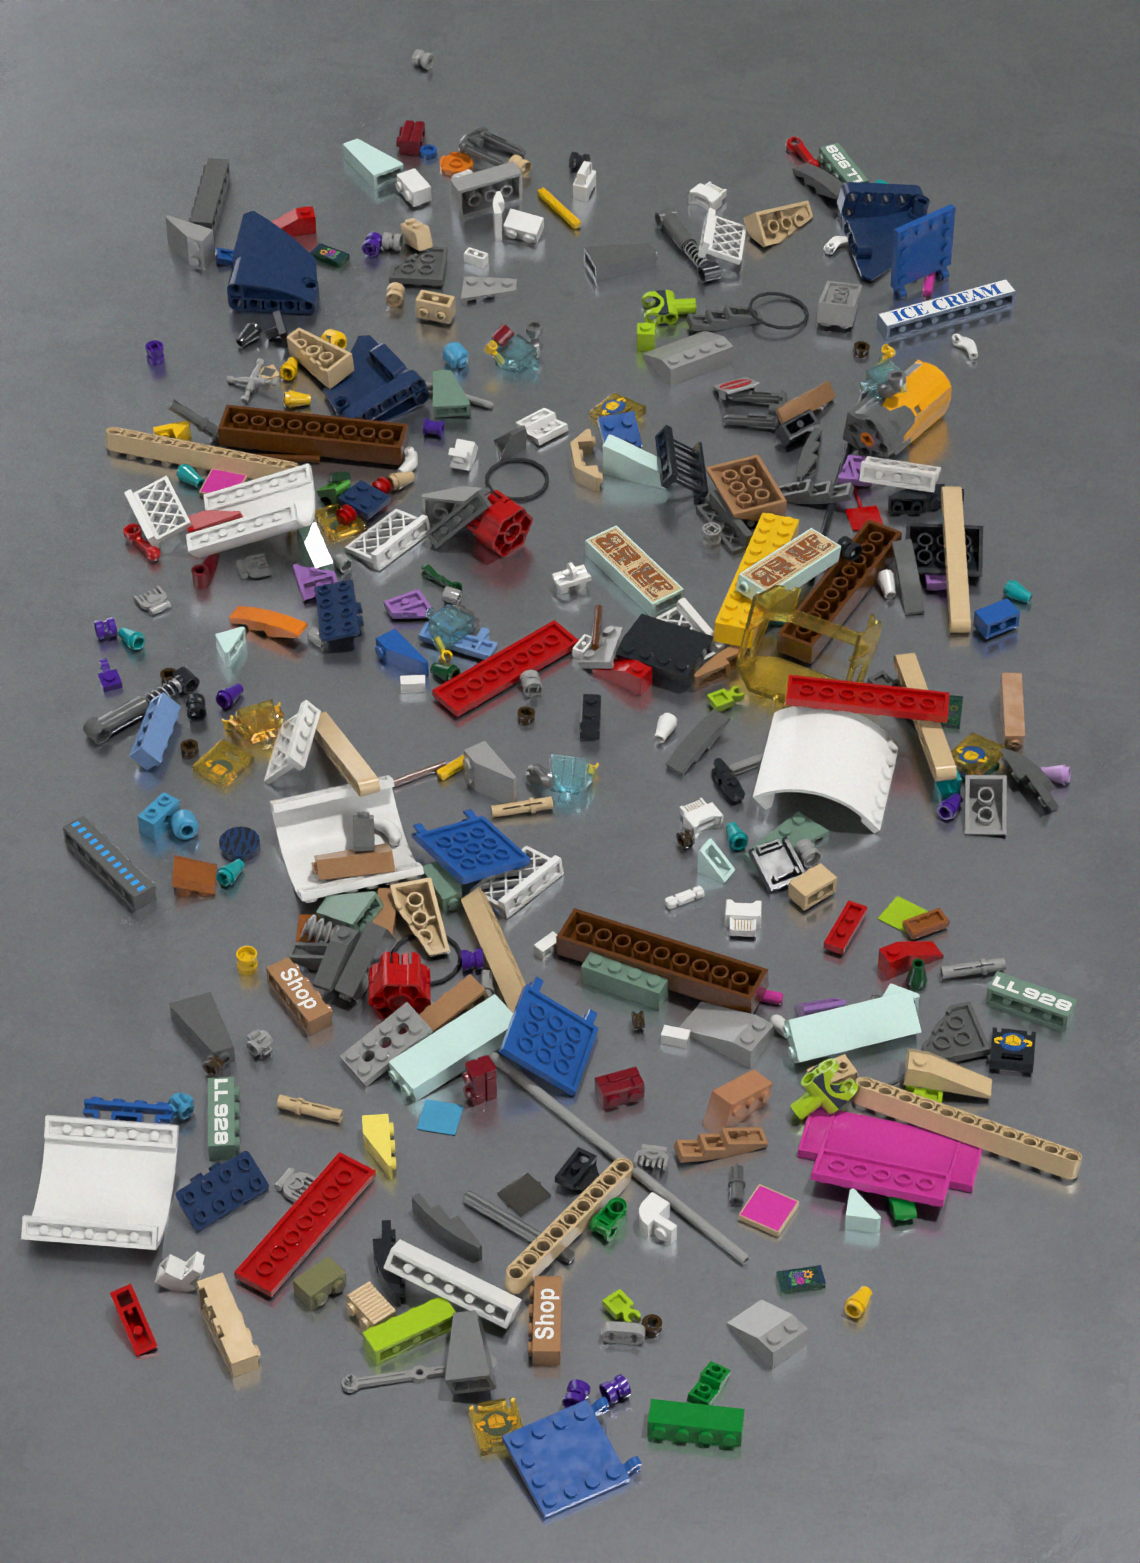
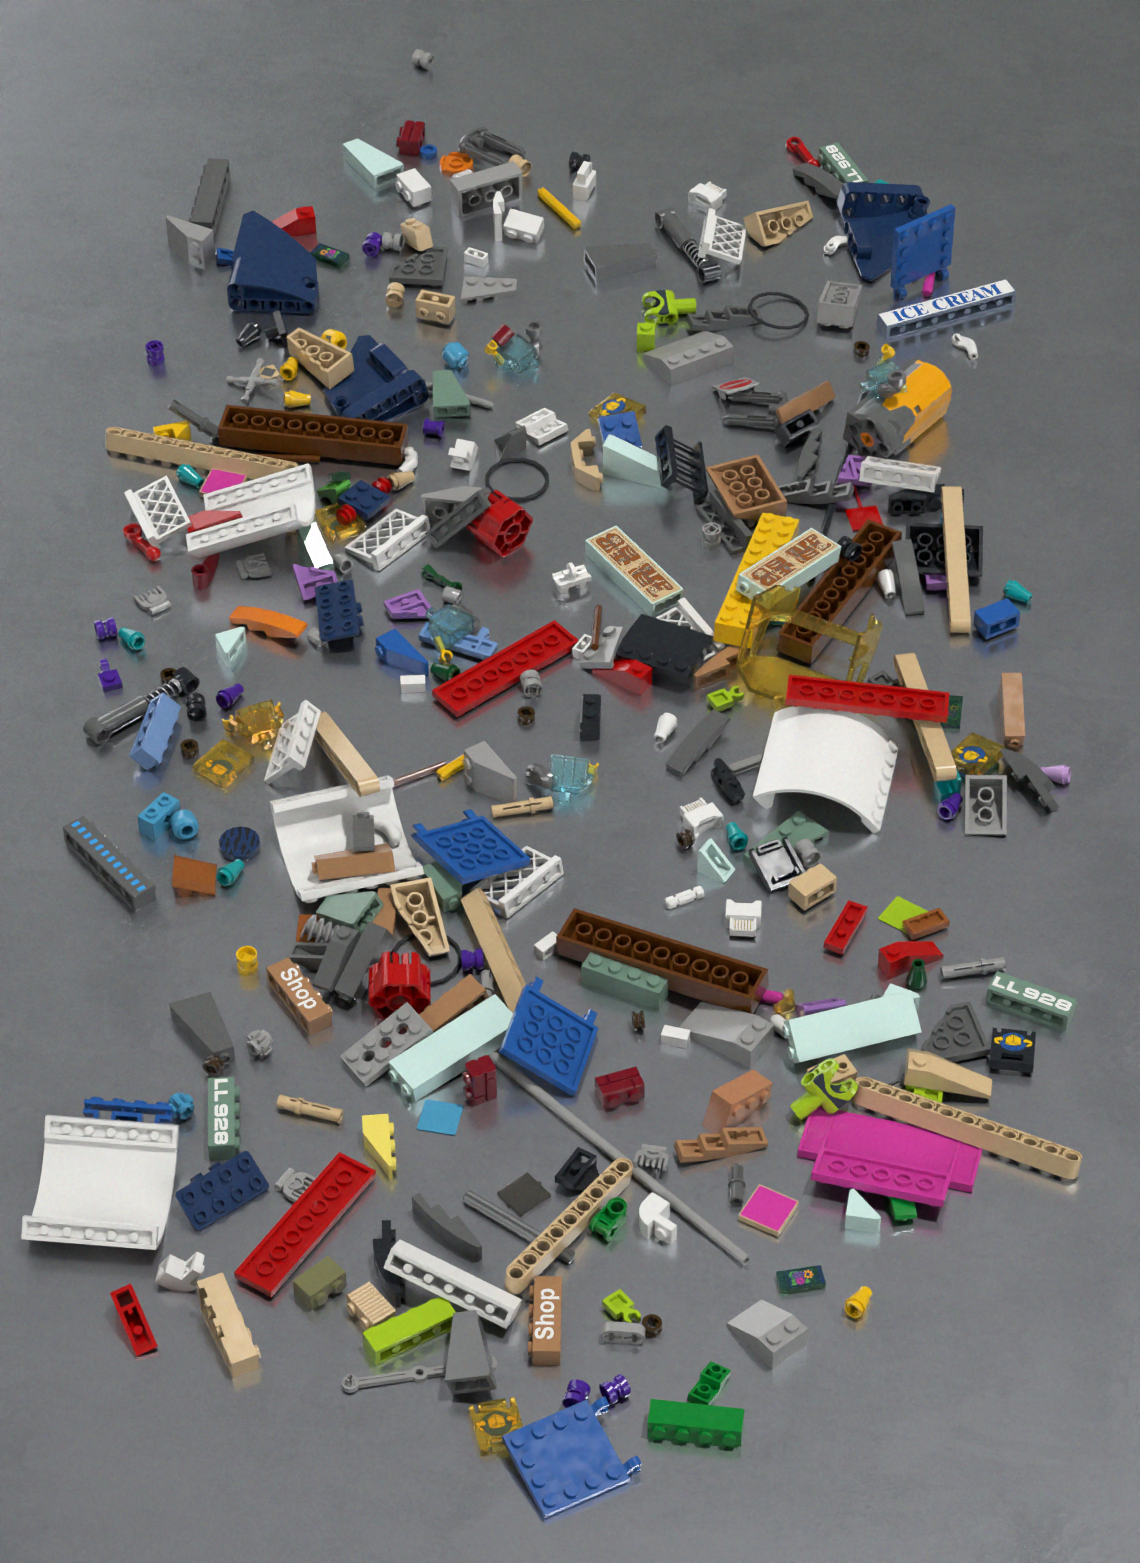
none -> clear yellow arm [773,989,795,1015]

